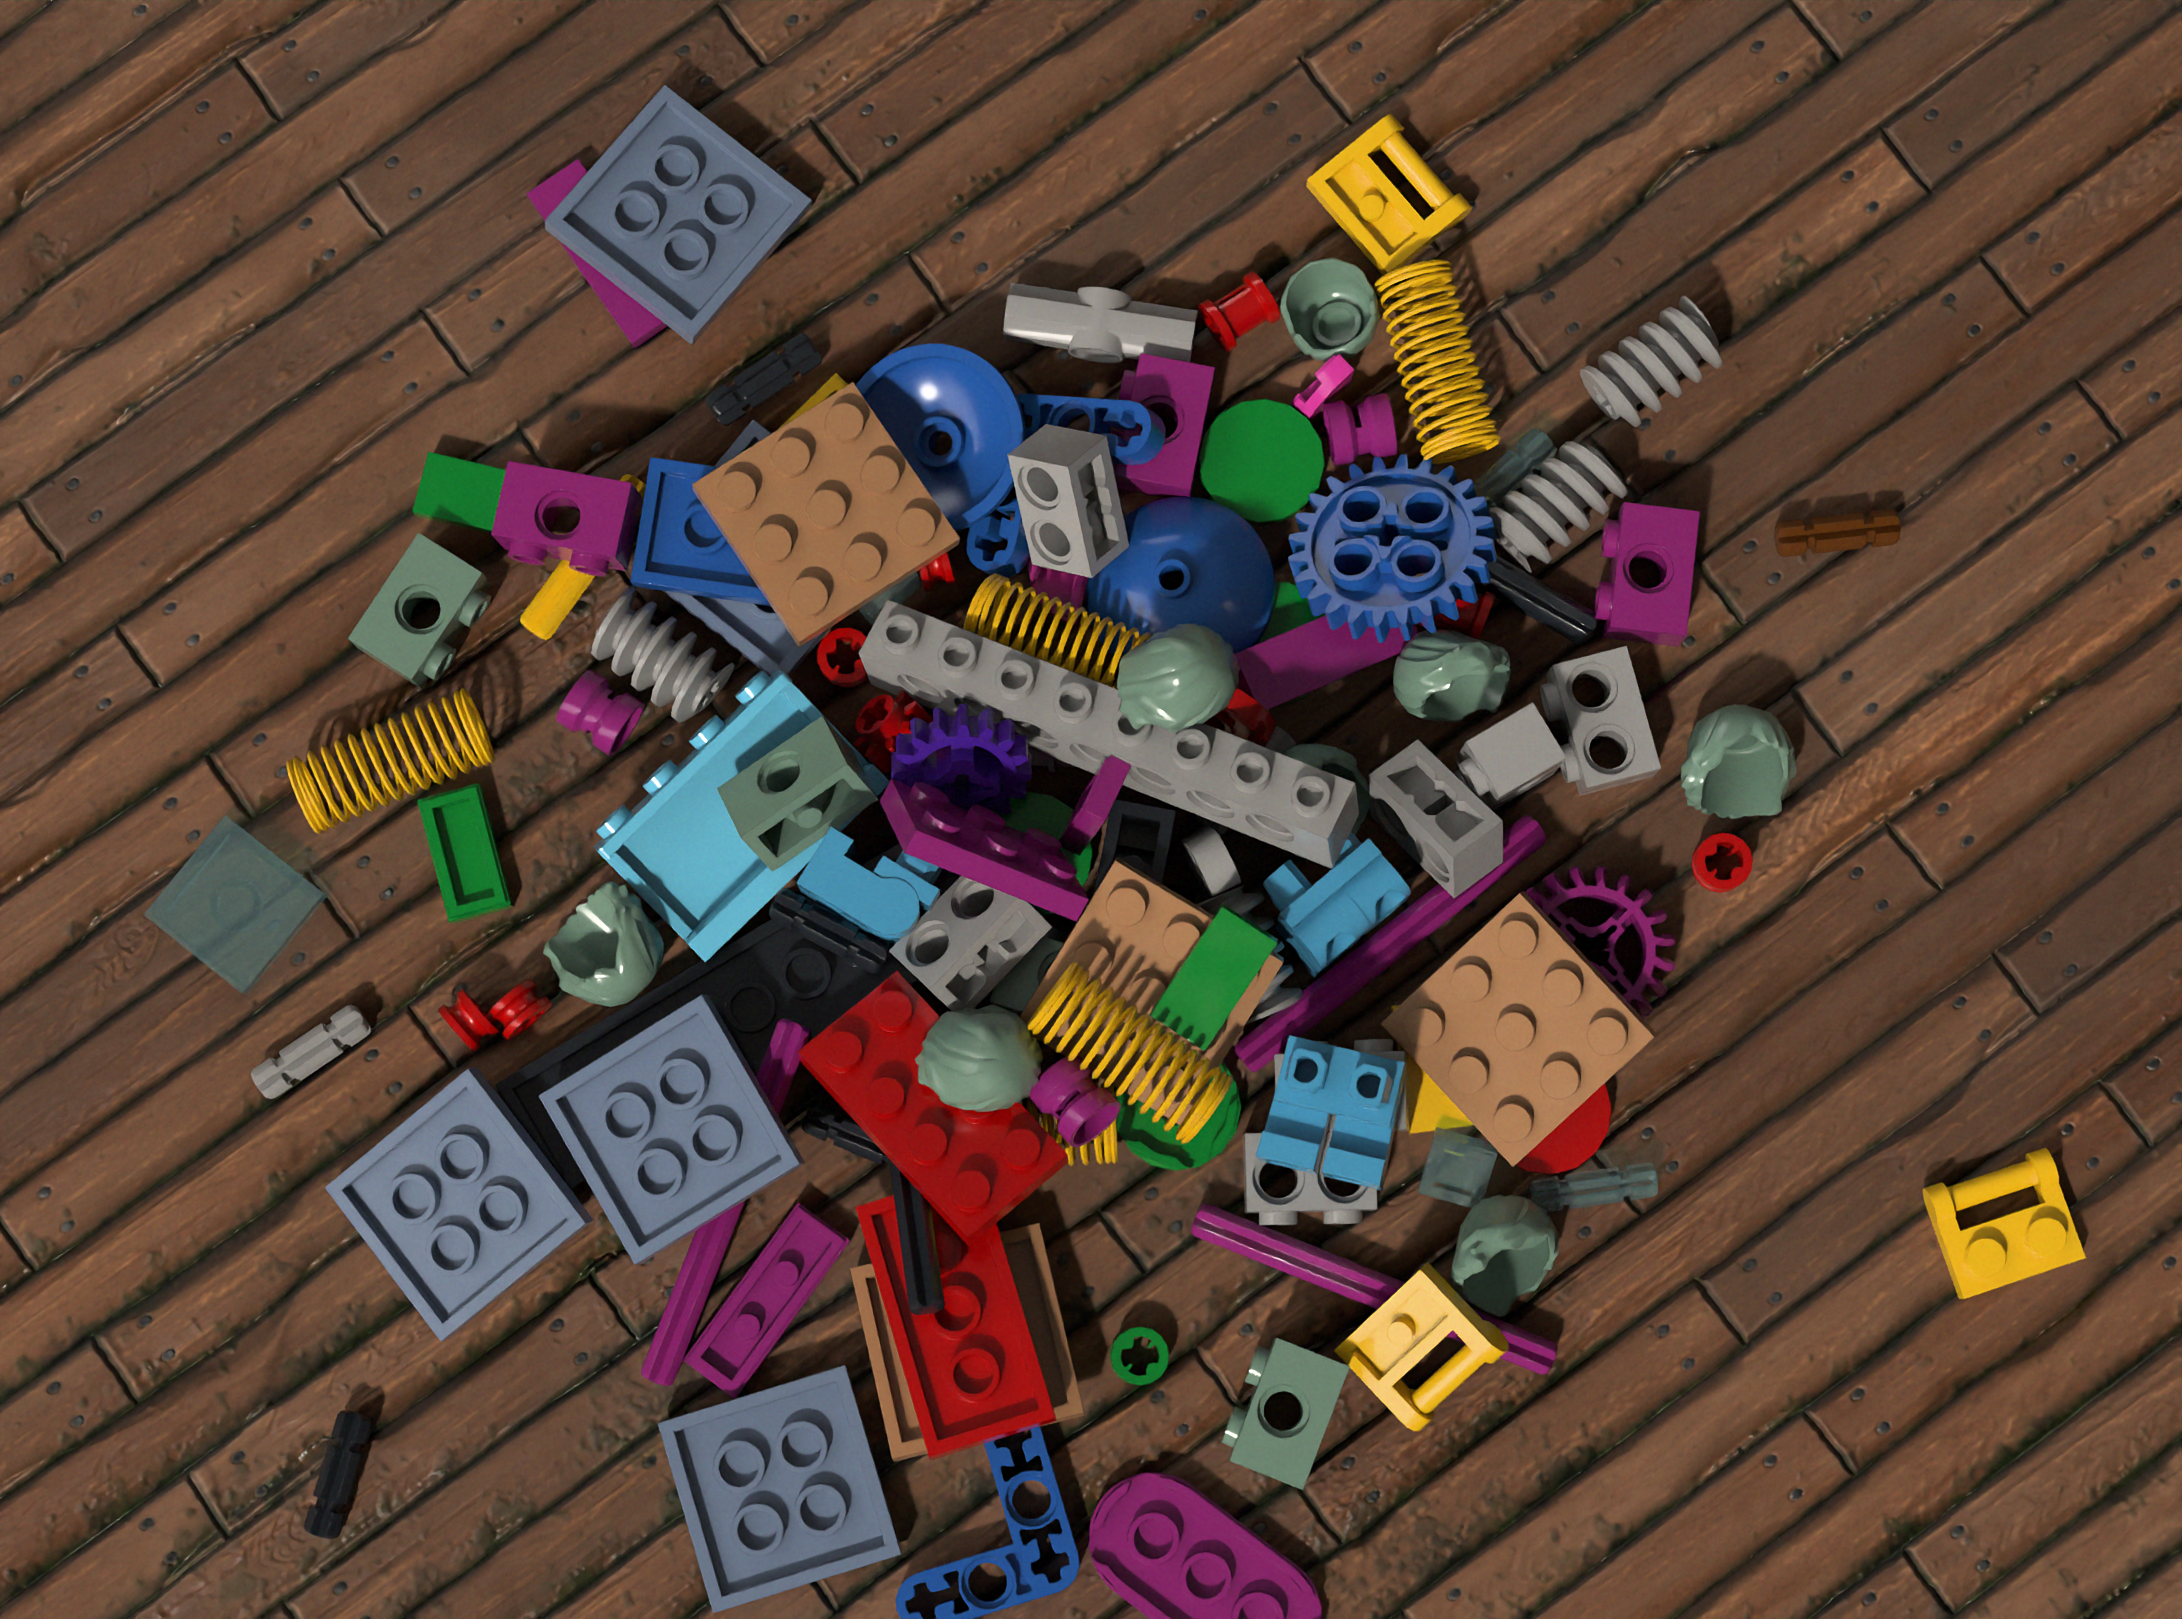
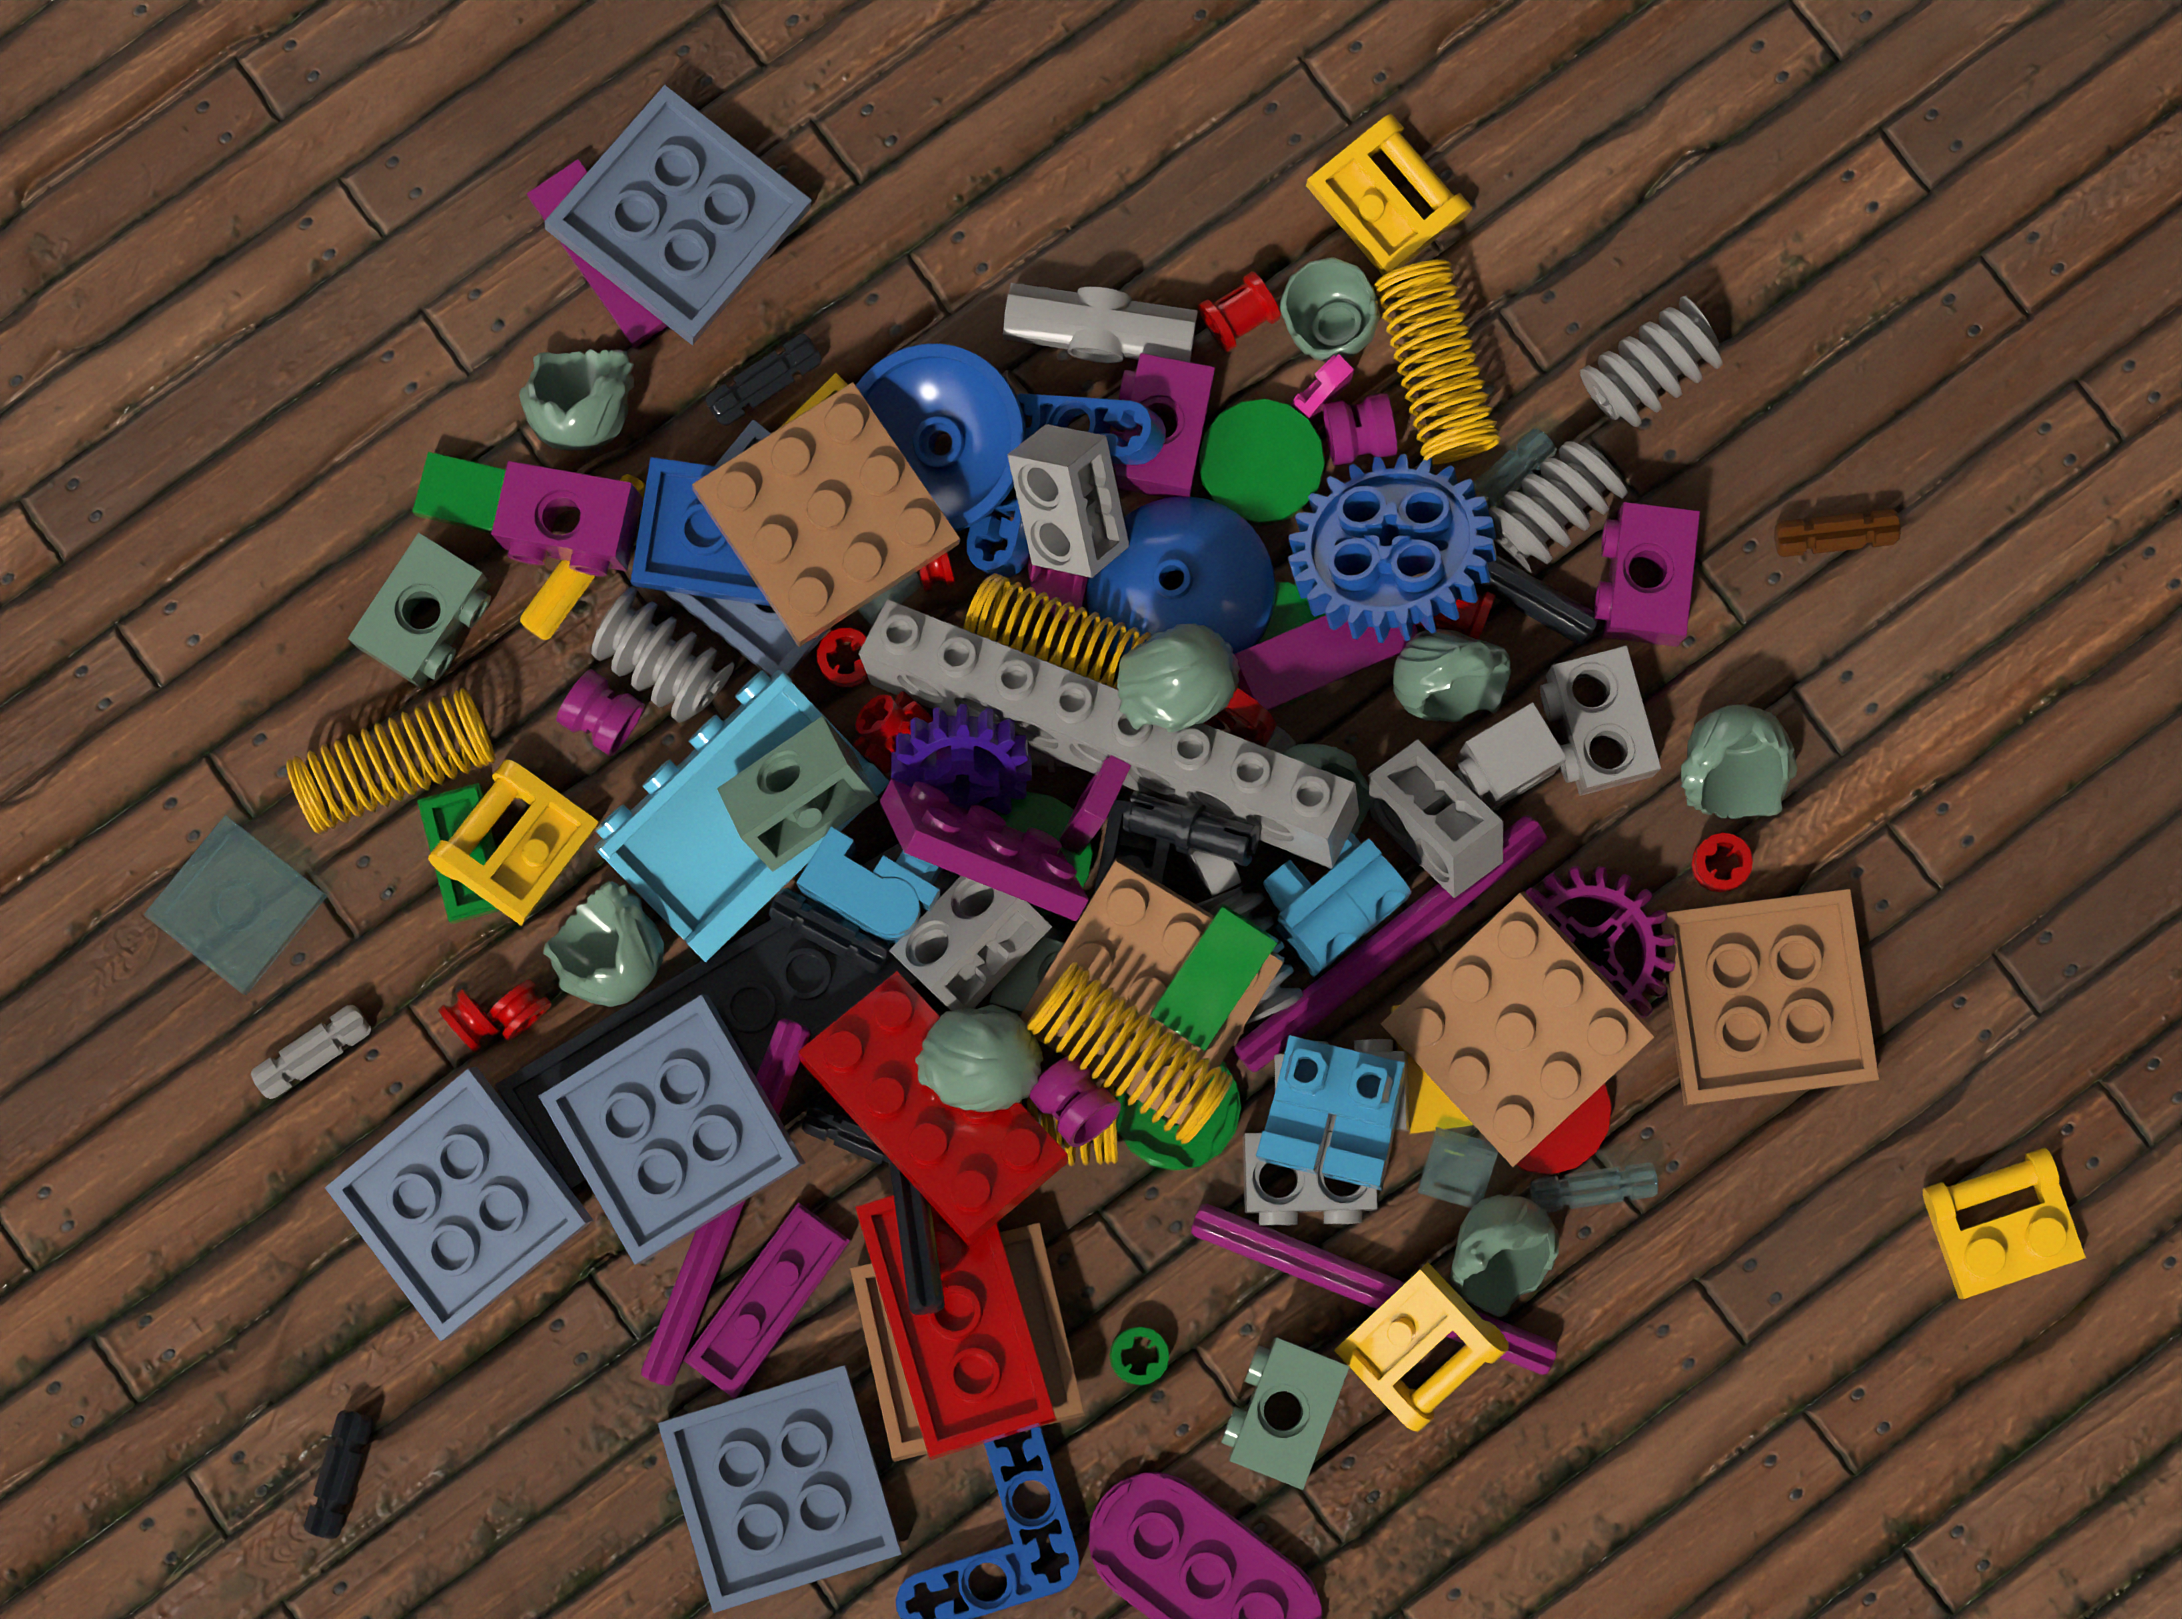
none -> yellow plate [428,759,599,926]
none -> sand green hair [519,349,634,451]
none -> black pin [1123,791,1260,866]
none -> medium nougat plate [1658,889,1879,1106]

